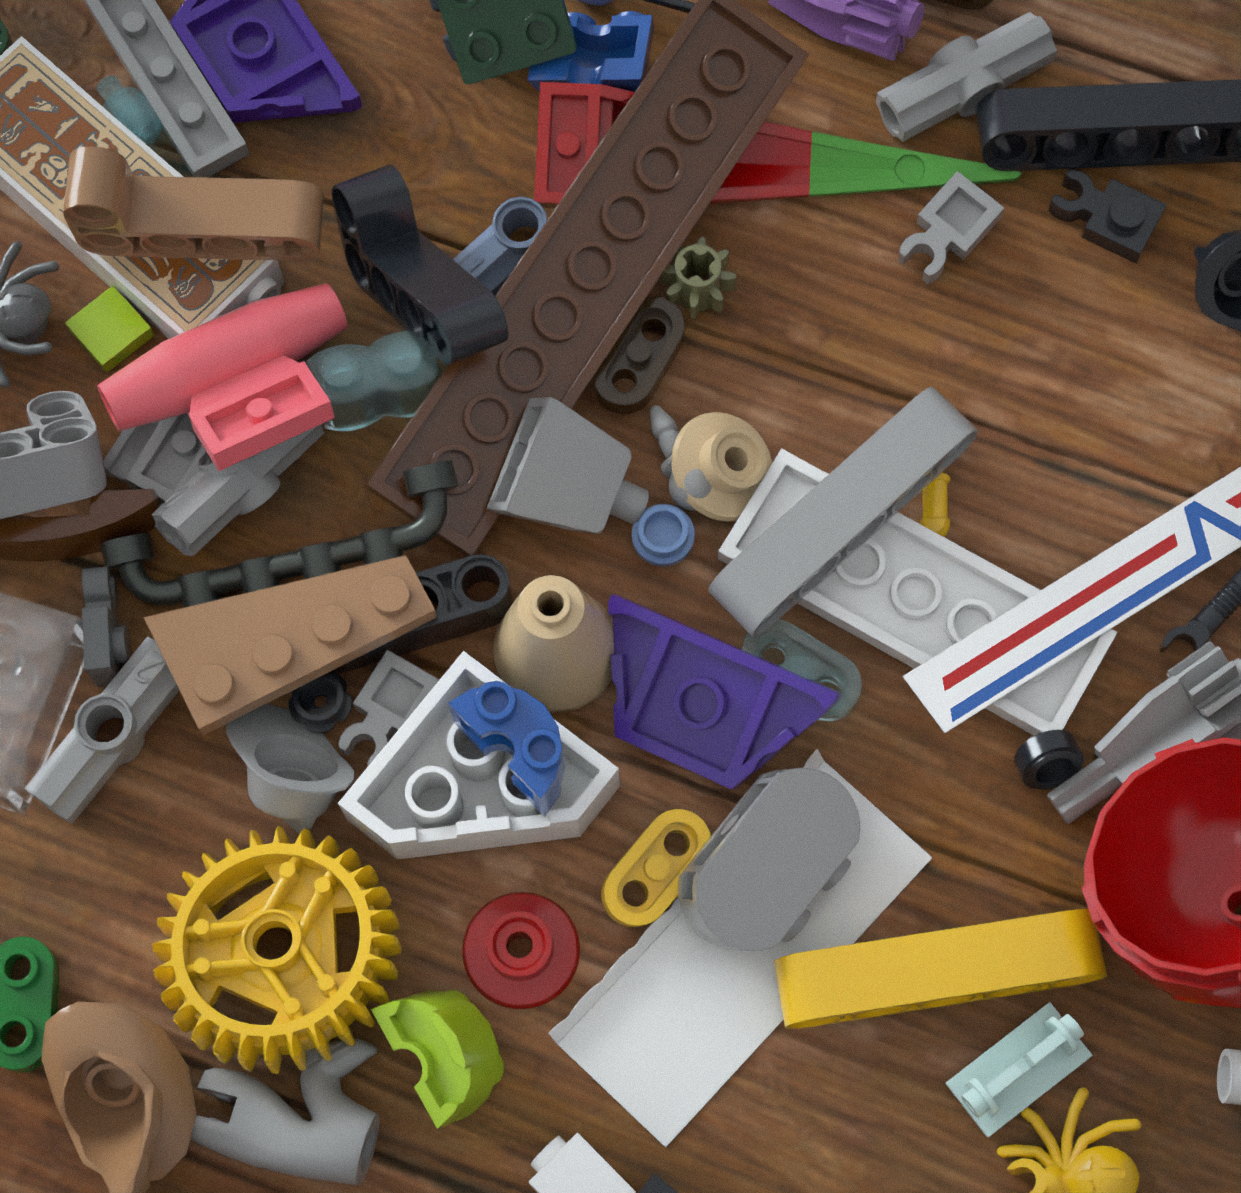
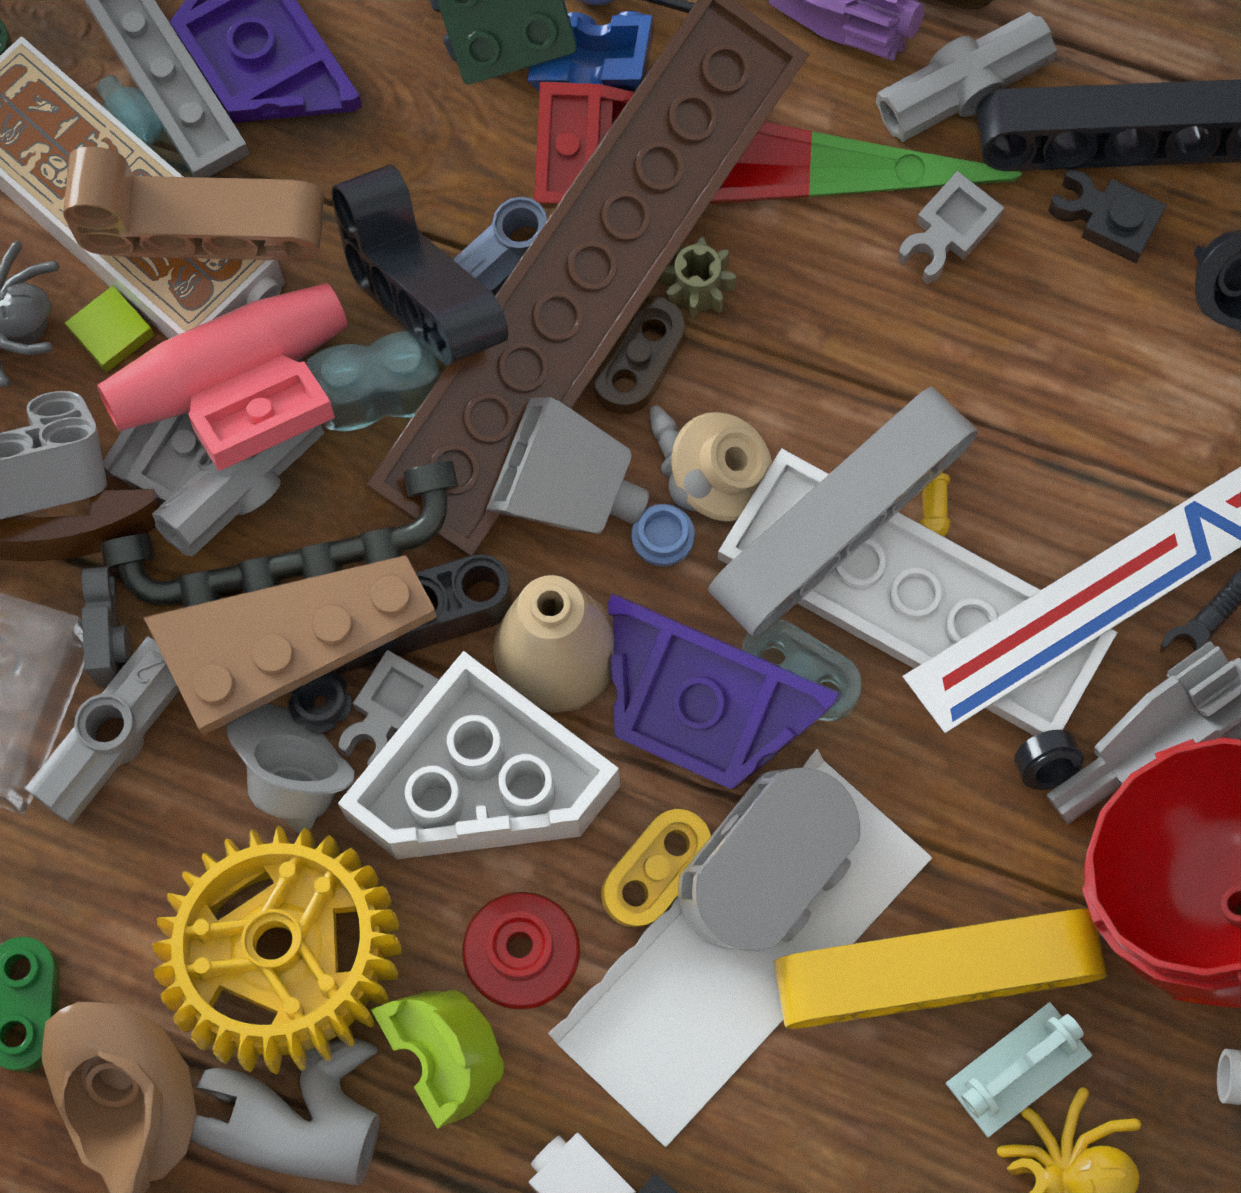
blue cylinder [448,681,565,817] -> none

